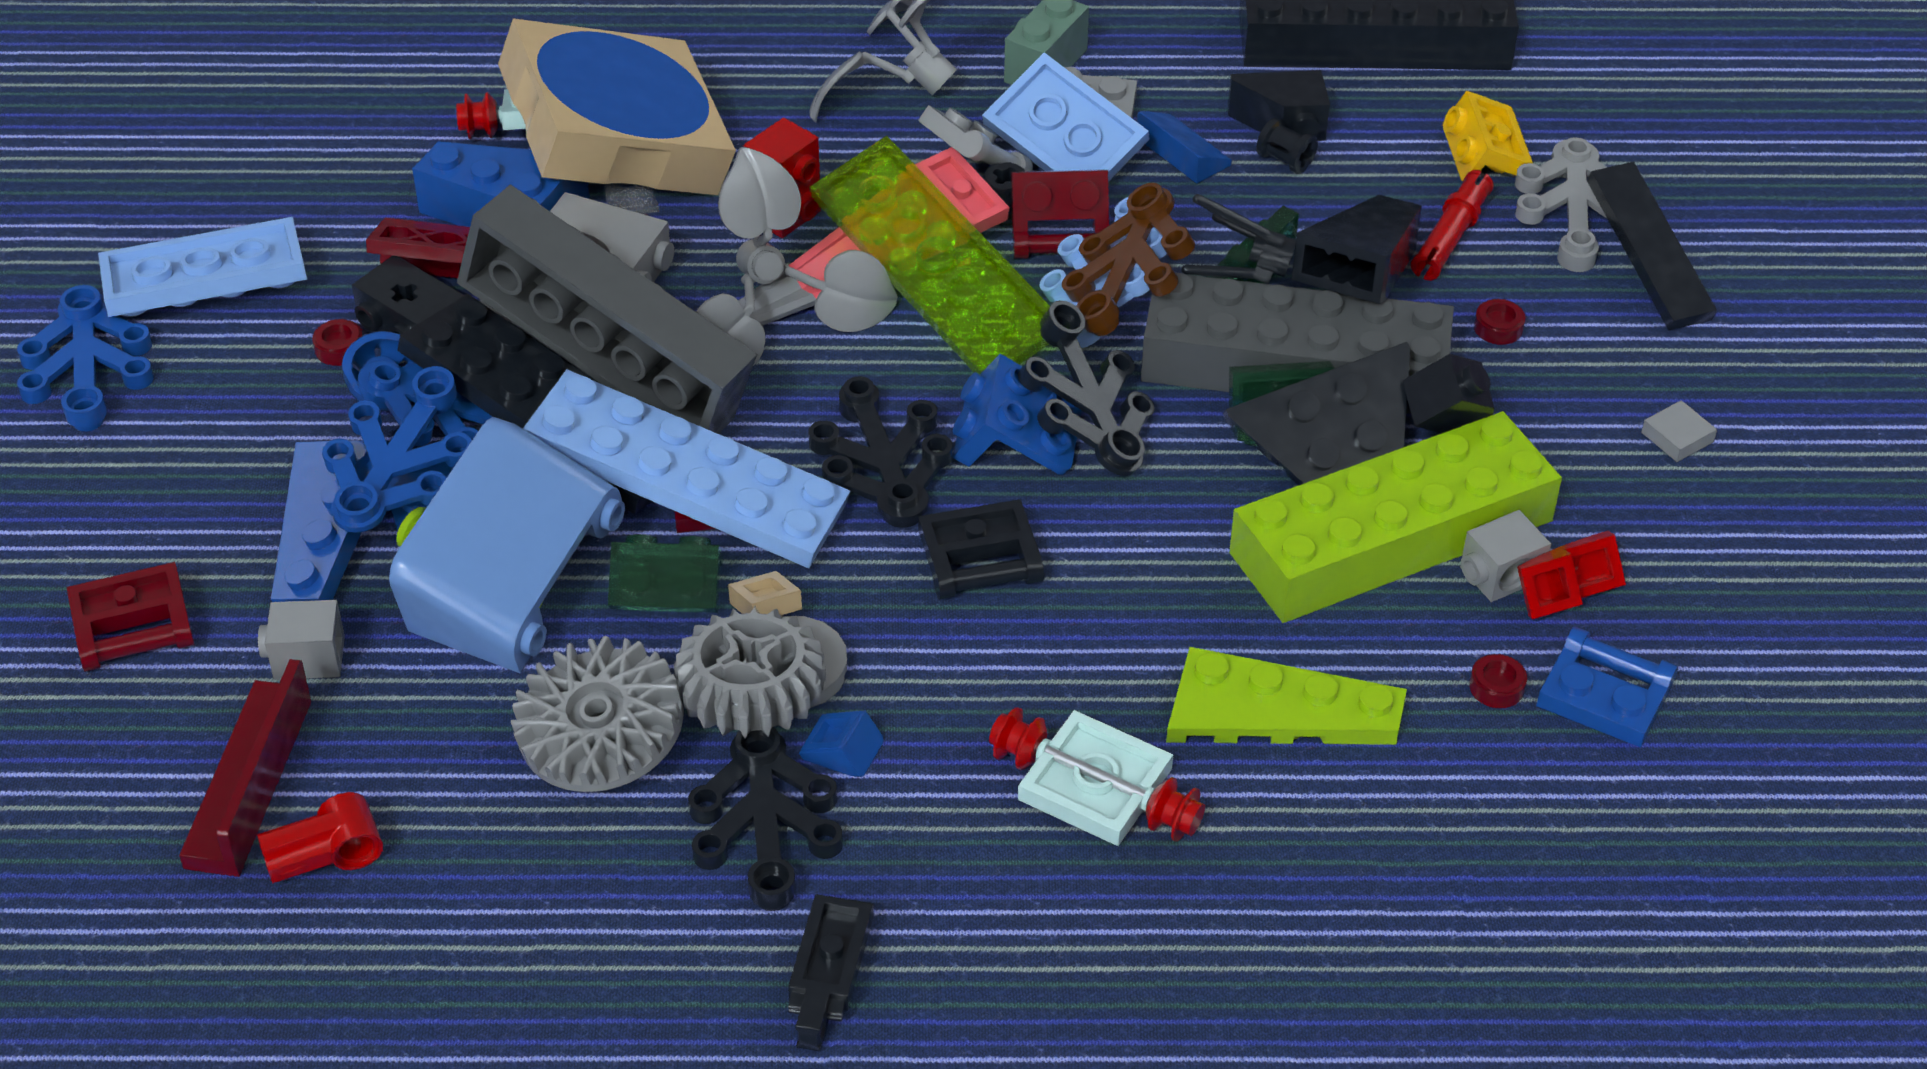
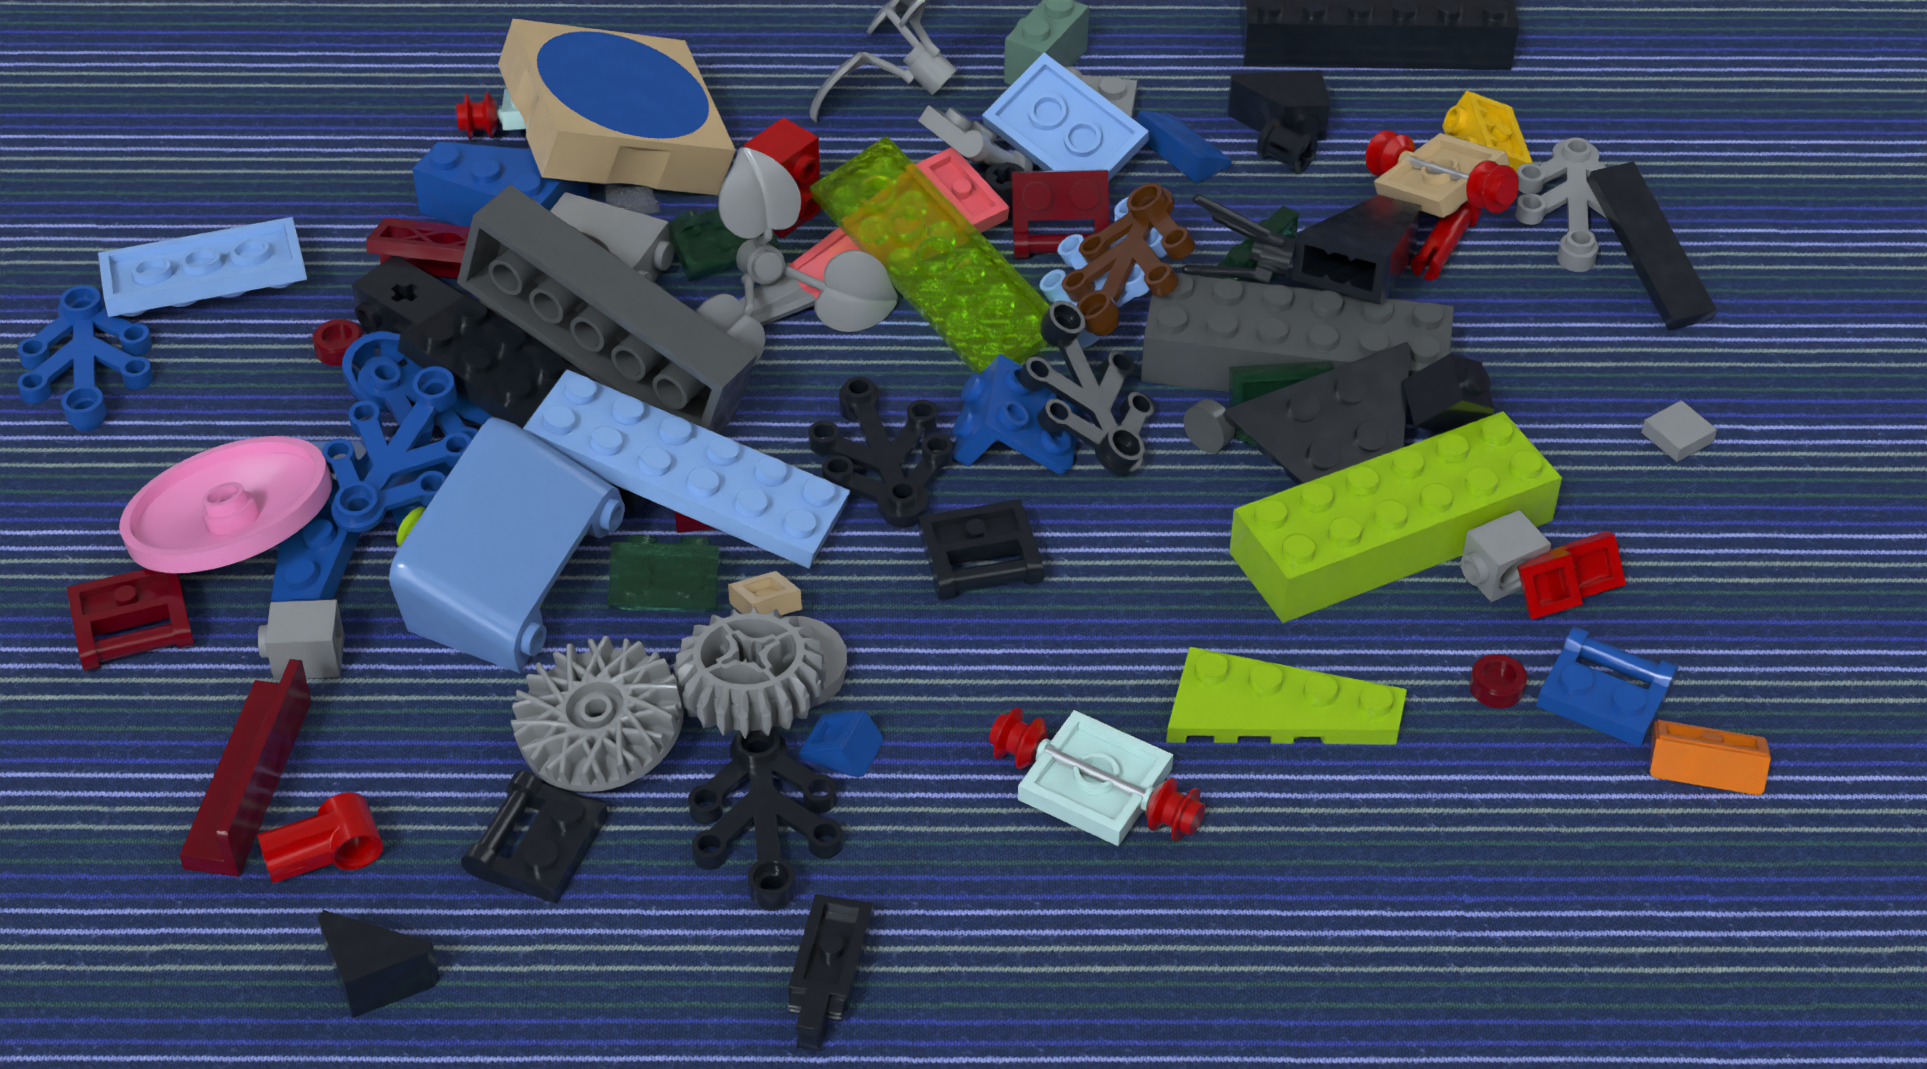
dark red tile [1474,299,1526,345] -> none
none -> bright pink dish [119,436,333,573]
none -> black slope [318,910,440,1018]
none -> black plate [461,771,608,904]
none -> clear green bracket [669,205,780,281]
none -> dark grey tile [1183,399,1235,453]
none -> plate [1365,130,1518,218]
none -> orange slope [1649,719,1771,795]

